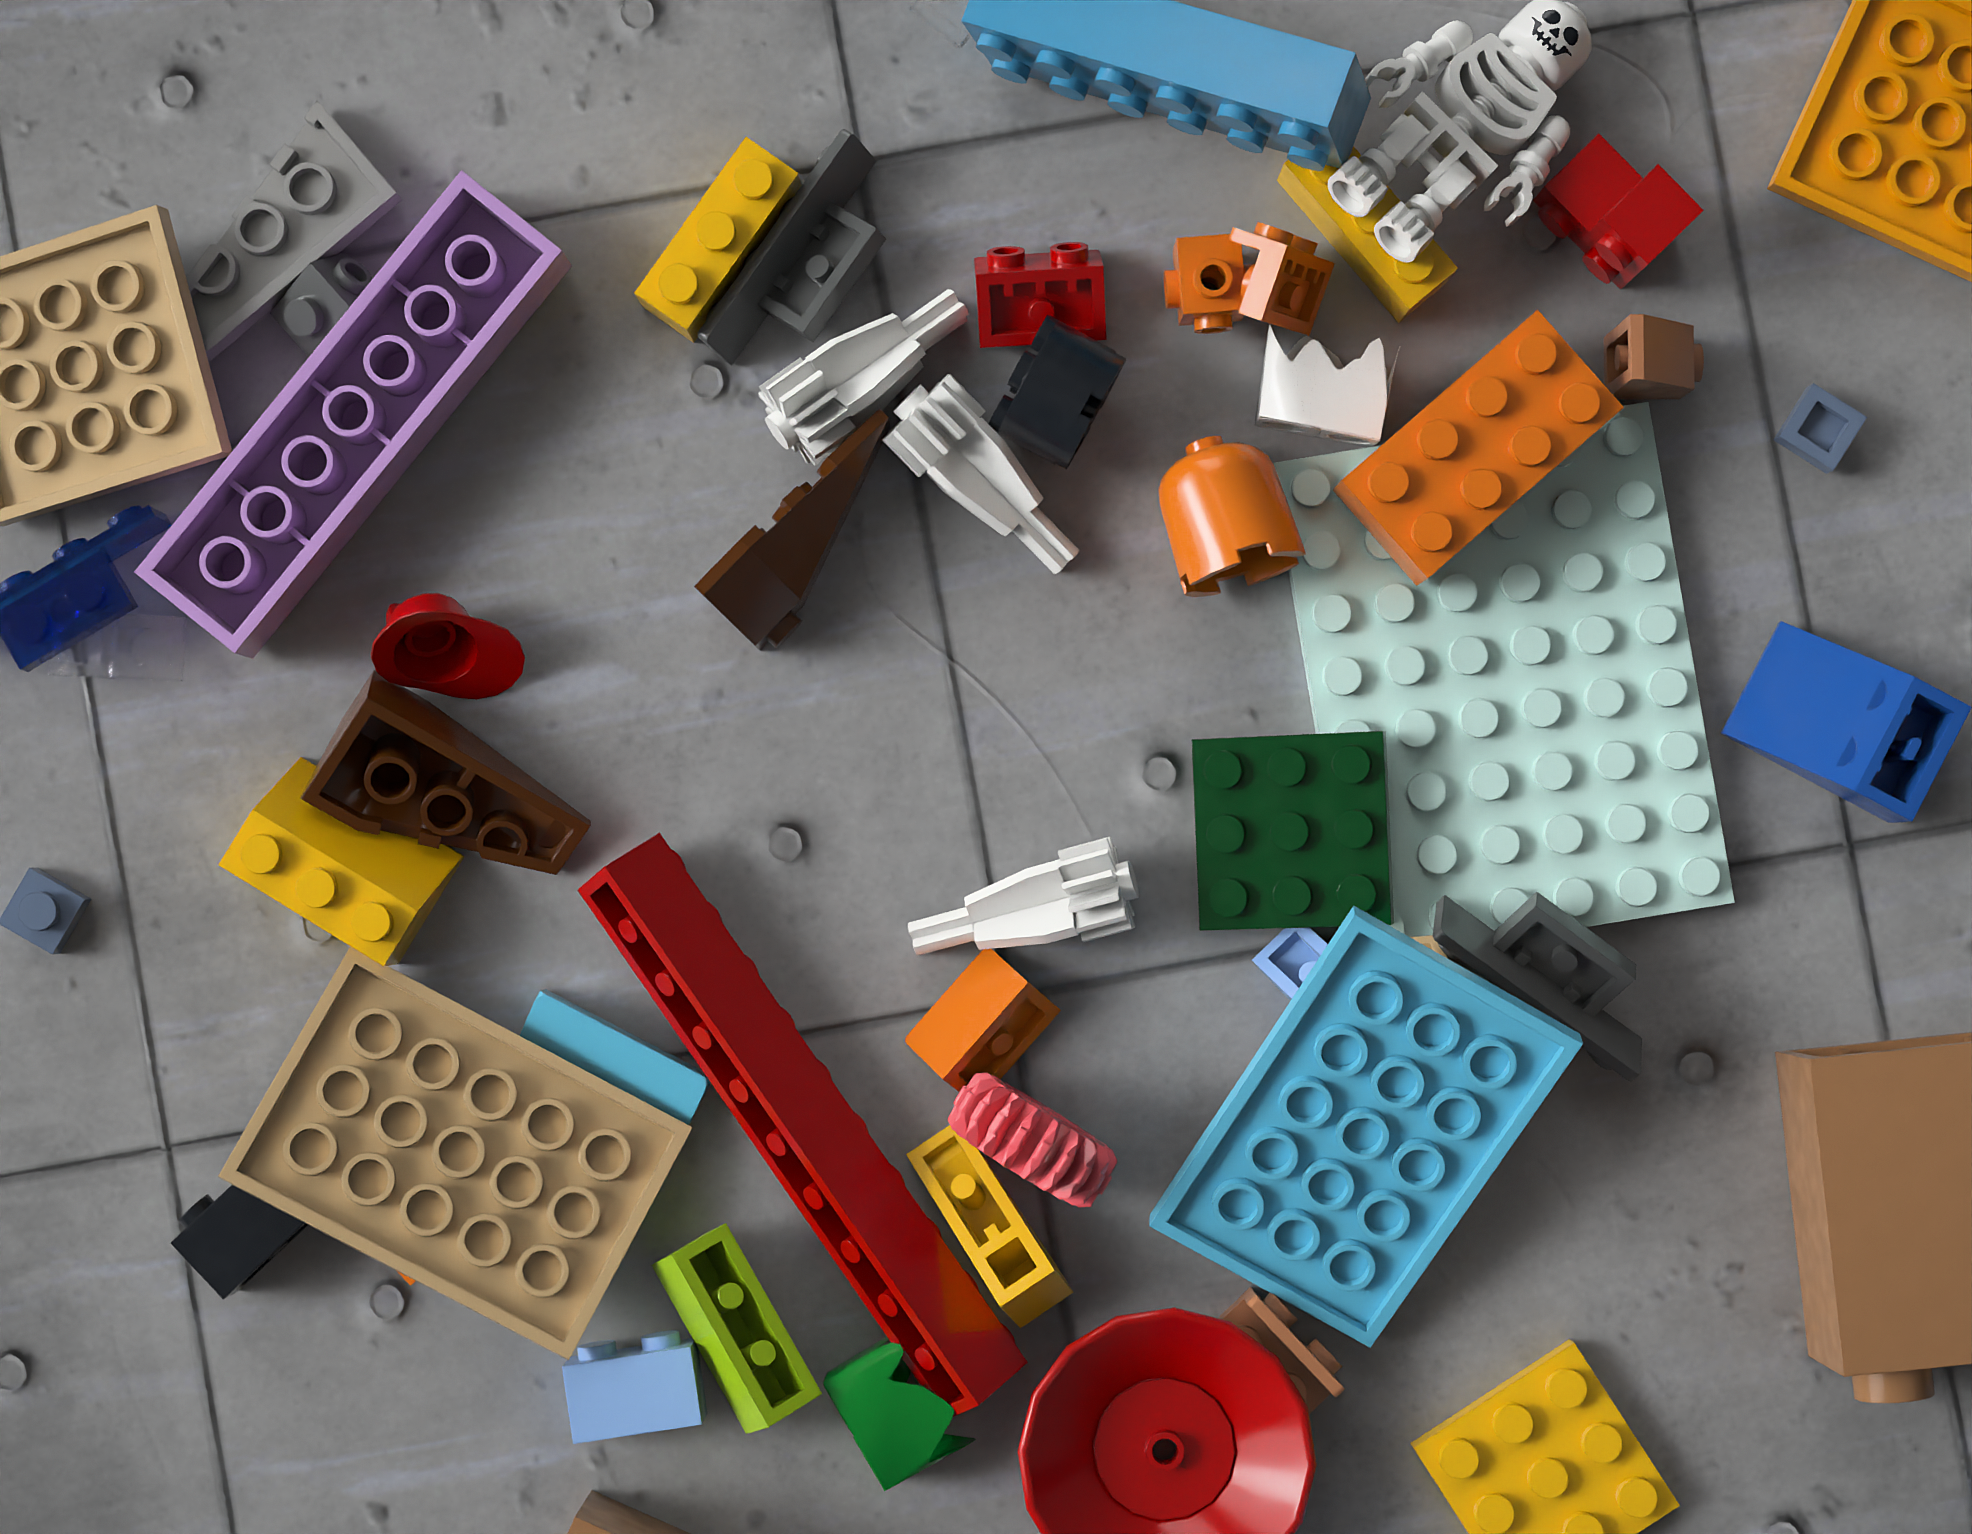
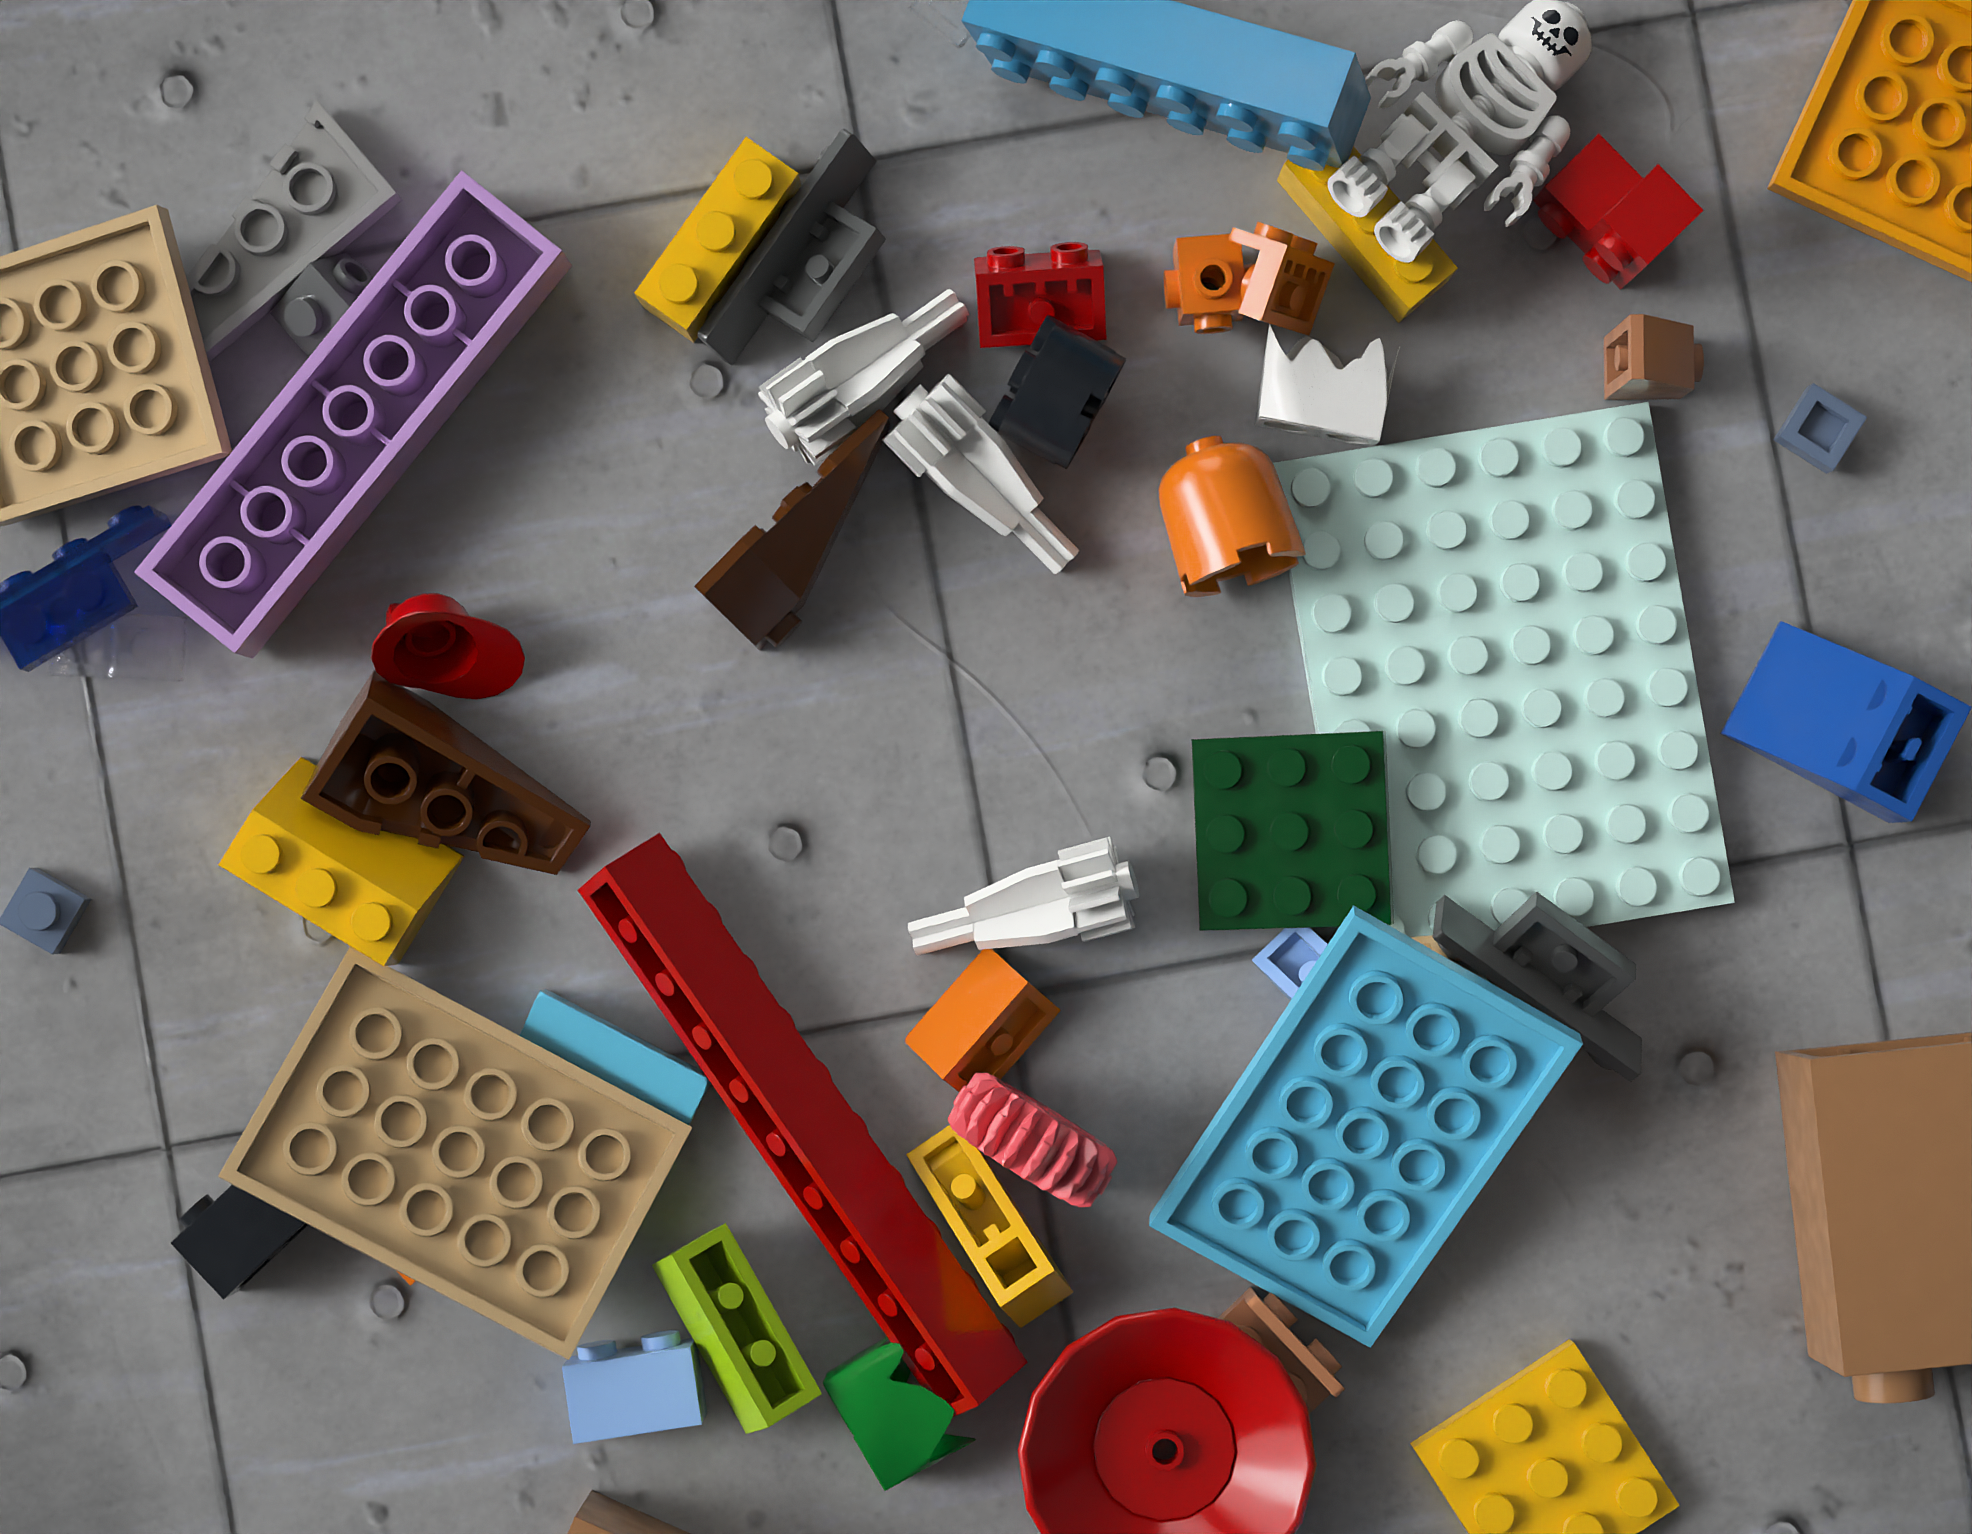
orange brick [1333,310,1624,586] -> none

